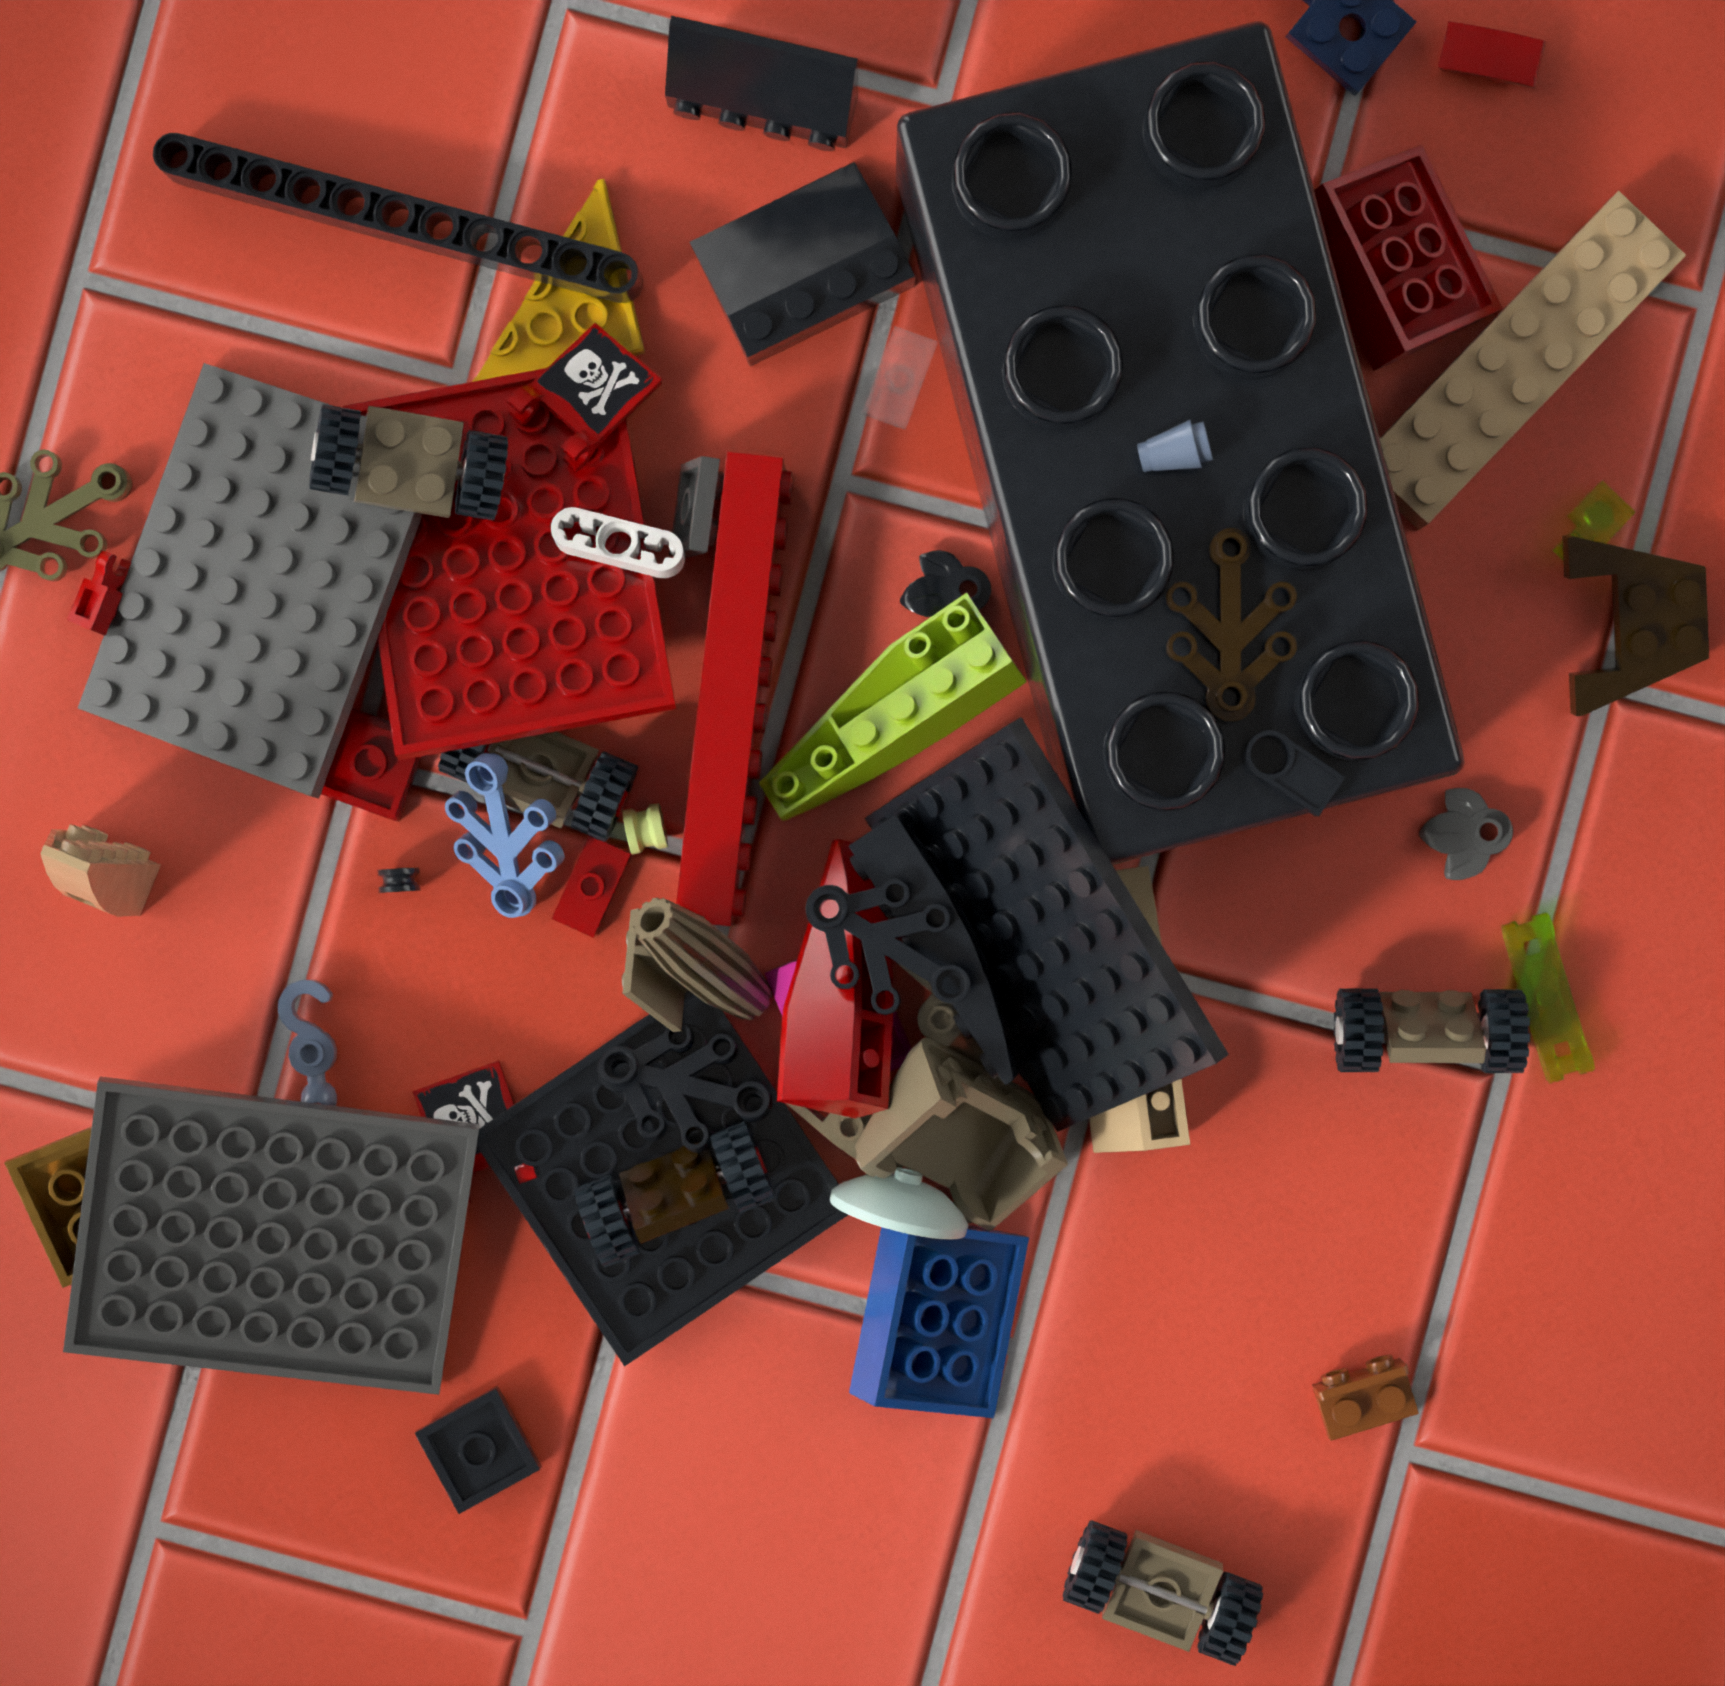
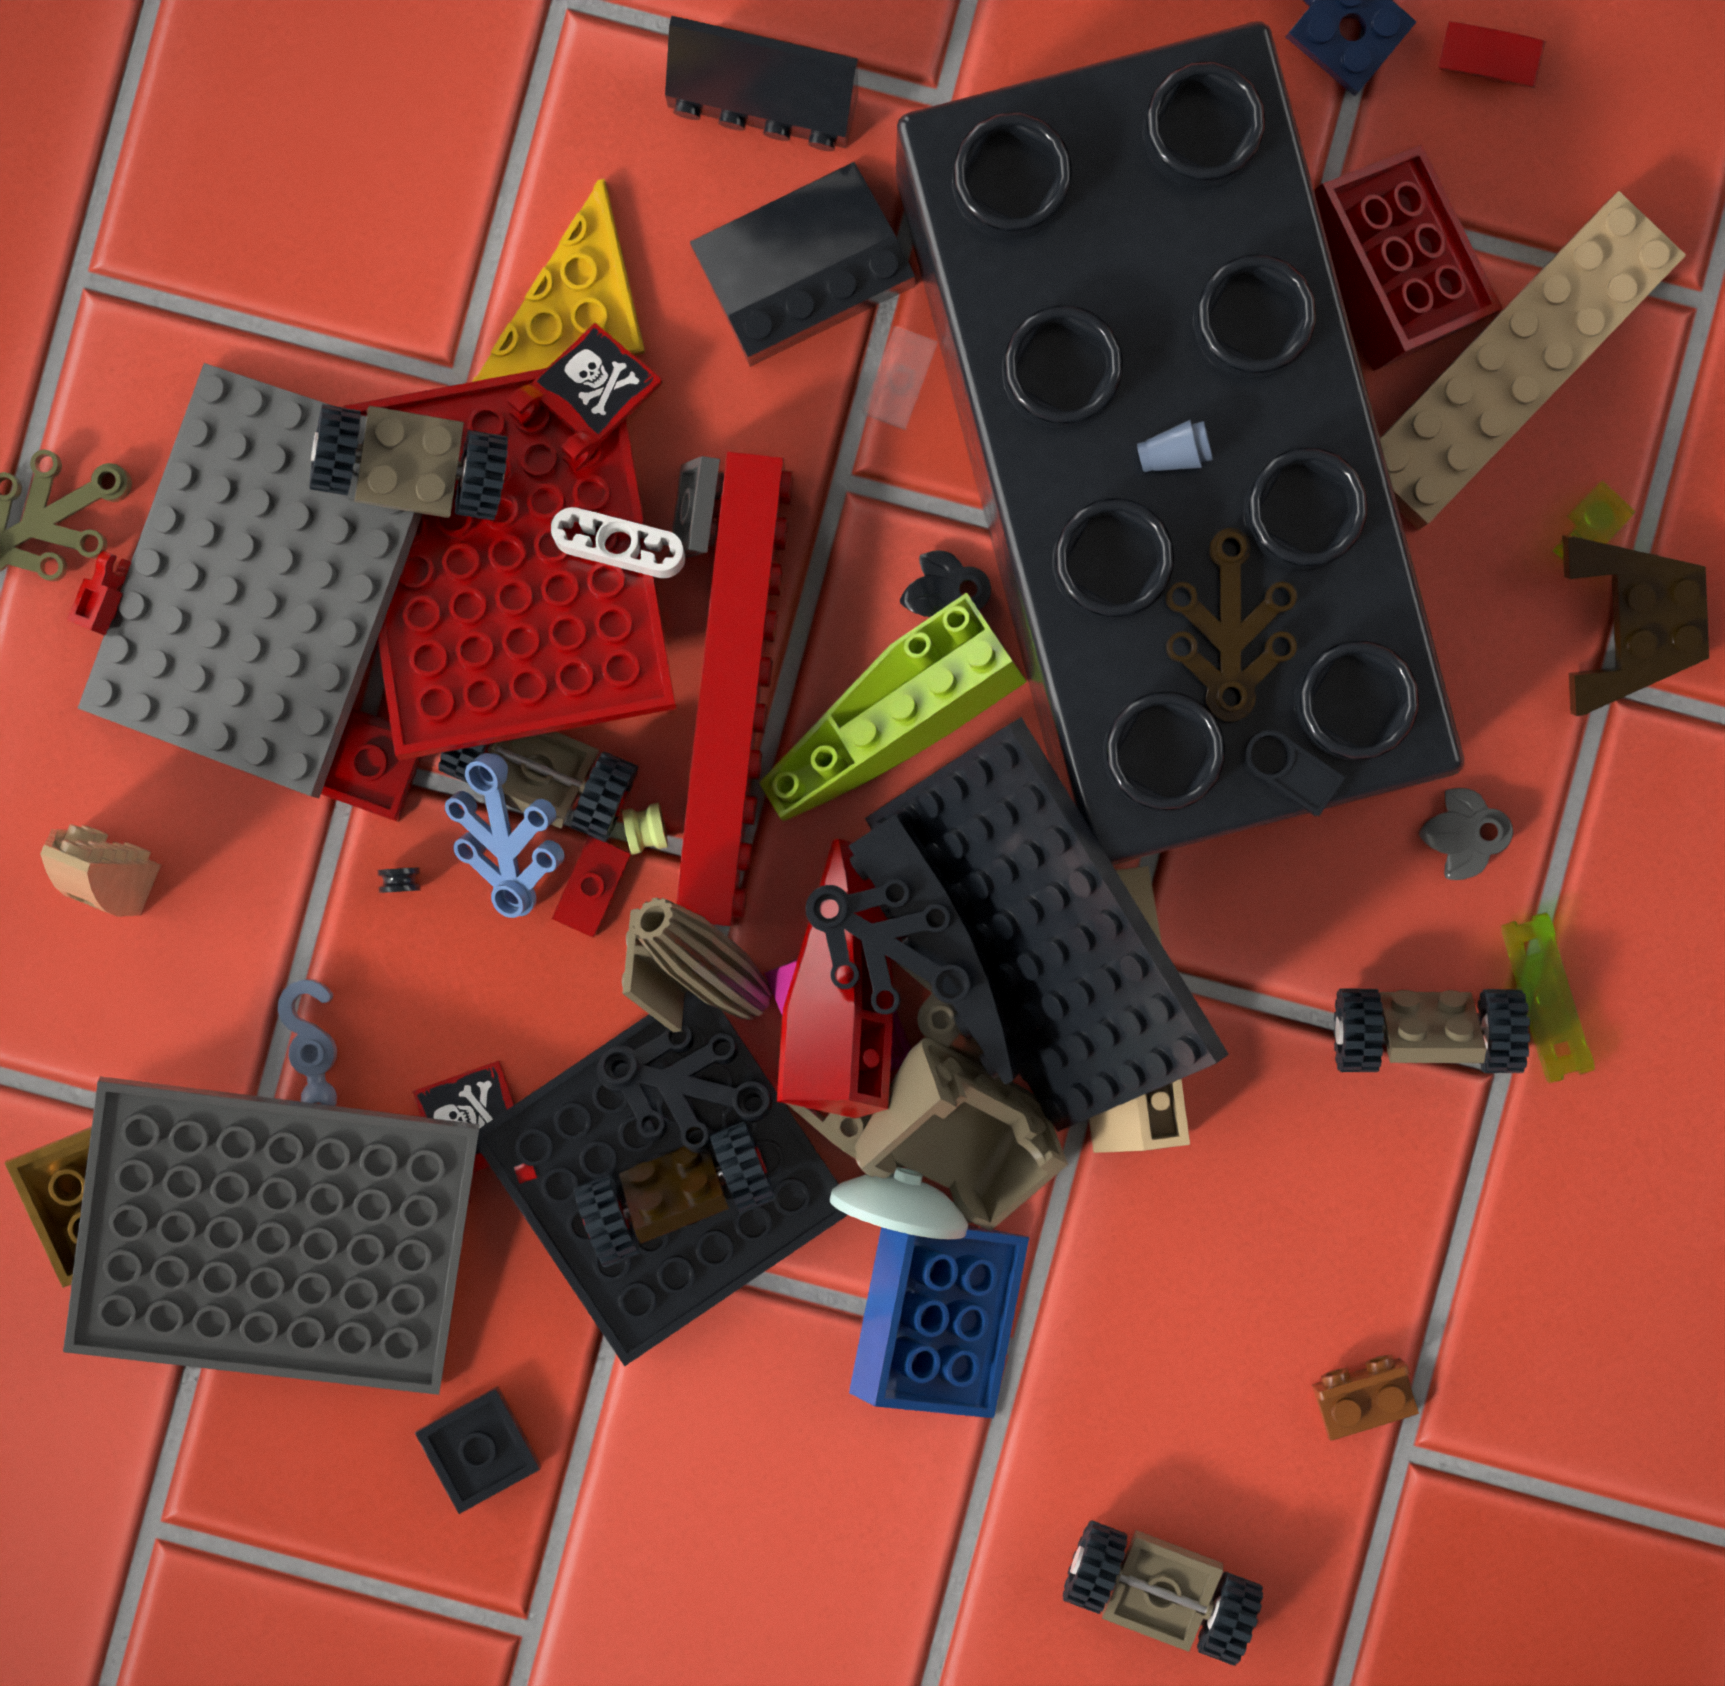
black beam [153,133,643,303] -> none

